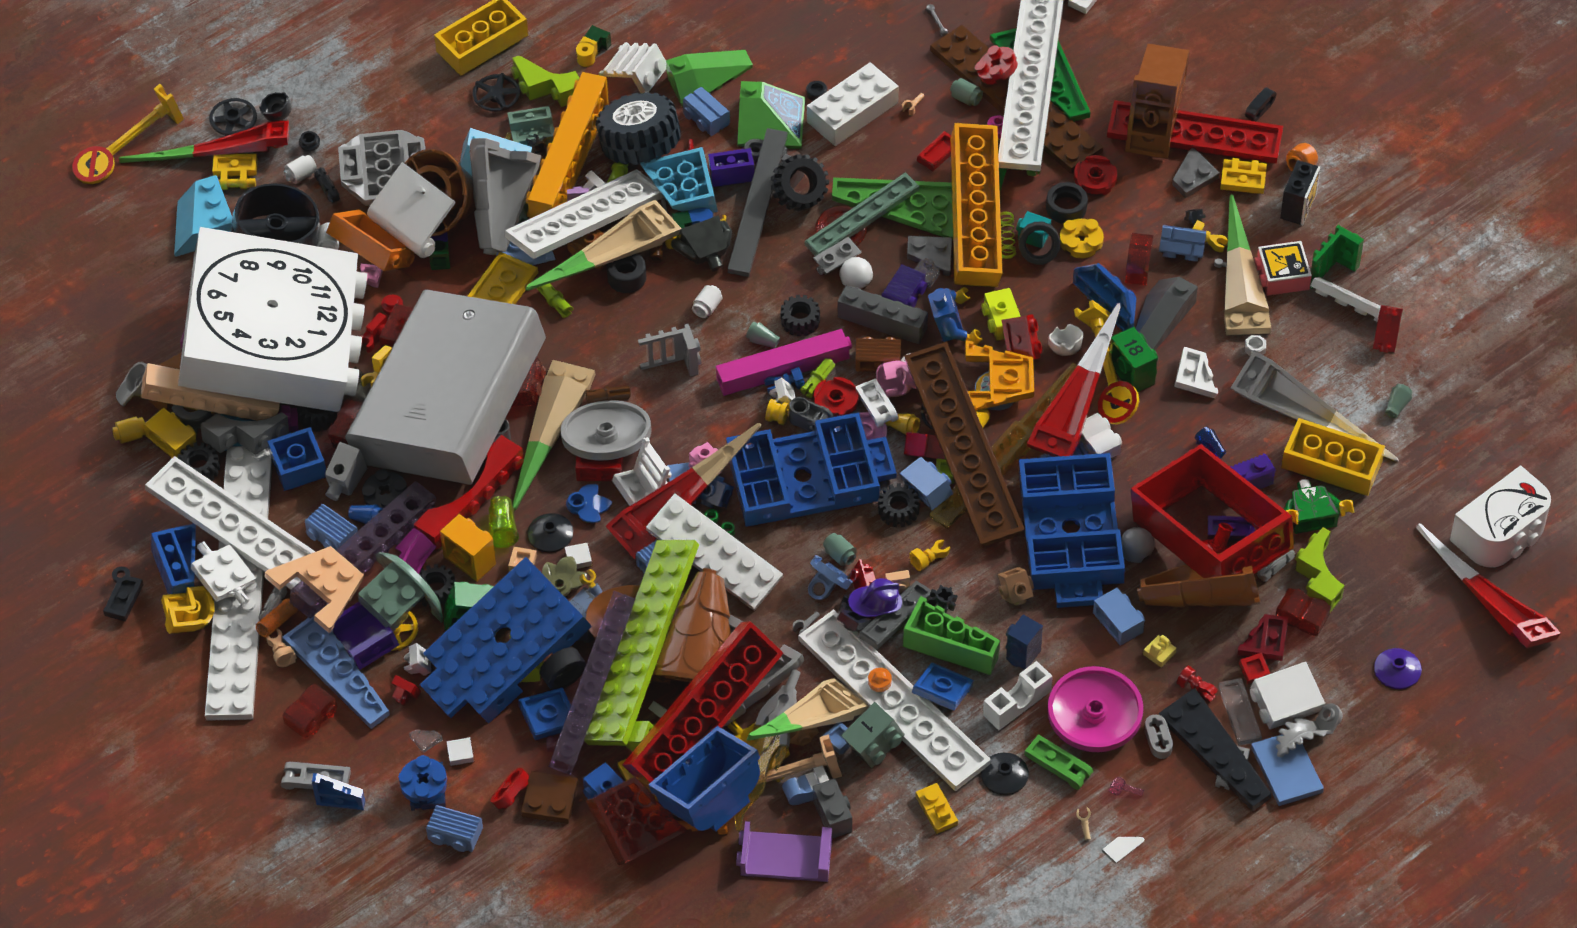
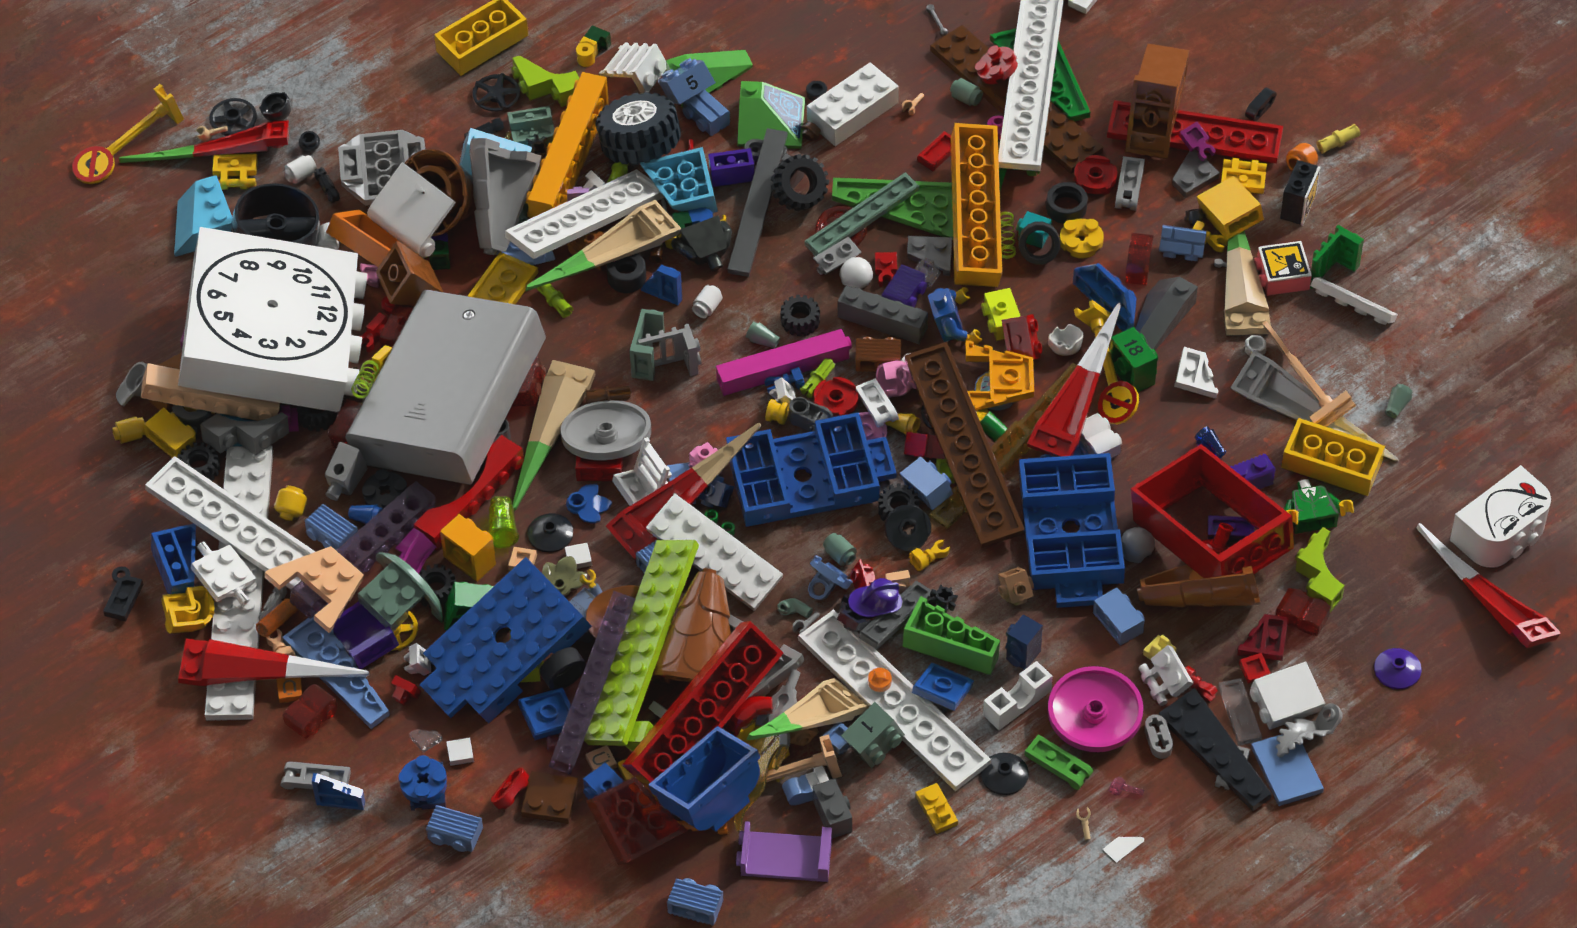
blue brick [267,427,326,491] -> none
light grey axle [1257,550,1295,582] -> none
red hinge [1373,305,1403,353] -> none
none -> red plate [178,639,369,686]
none -> tan hand [196,126,228,142]
none -> yellow head [274,485,307,521]
none -> orange tile [277,678,303,703]
none -> lime piece [351,360,379,399]
none -> dark orange slope [376,241,443,306]
none -> black axle [464,117,504,139]
none -> light nougat tile [586,745,617,771]
none -> sand green panel [630,309,665,381]
none -> blue wing [641,265,682,305]
none -> medium blue brick [658,58,716,105]
none -> medium blue brick [667,878,723,926]
none -> red arm [725,696,773,737]
none -> sand green arm [777,598,813,618]
none -> reddish brown plate [801,121,821,141]
none -> red plate [875,252,897,287]
none -> black plate [885,505,931,551]
none -> green piece [980,411,1008,443]
none -> light grey plate [1115,156,1145,211]
none -> white plate [1139,645,1194,706]
none -> magenta plate [1179,121,1216,162]
none -> yellow brick [1197,176,1264,240]
none -> light nougat piece [1262,321,1356,427]
none -> light yellow pin [1316,124,1360,154]

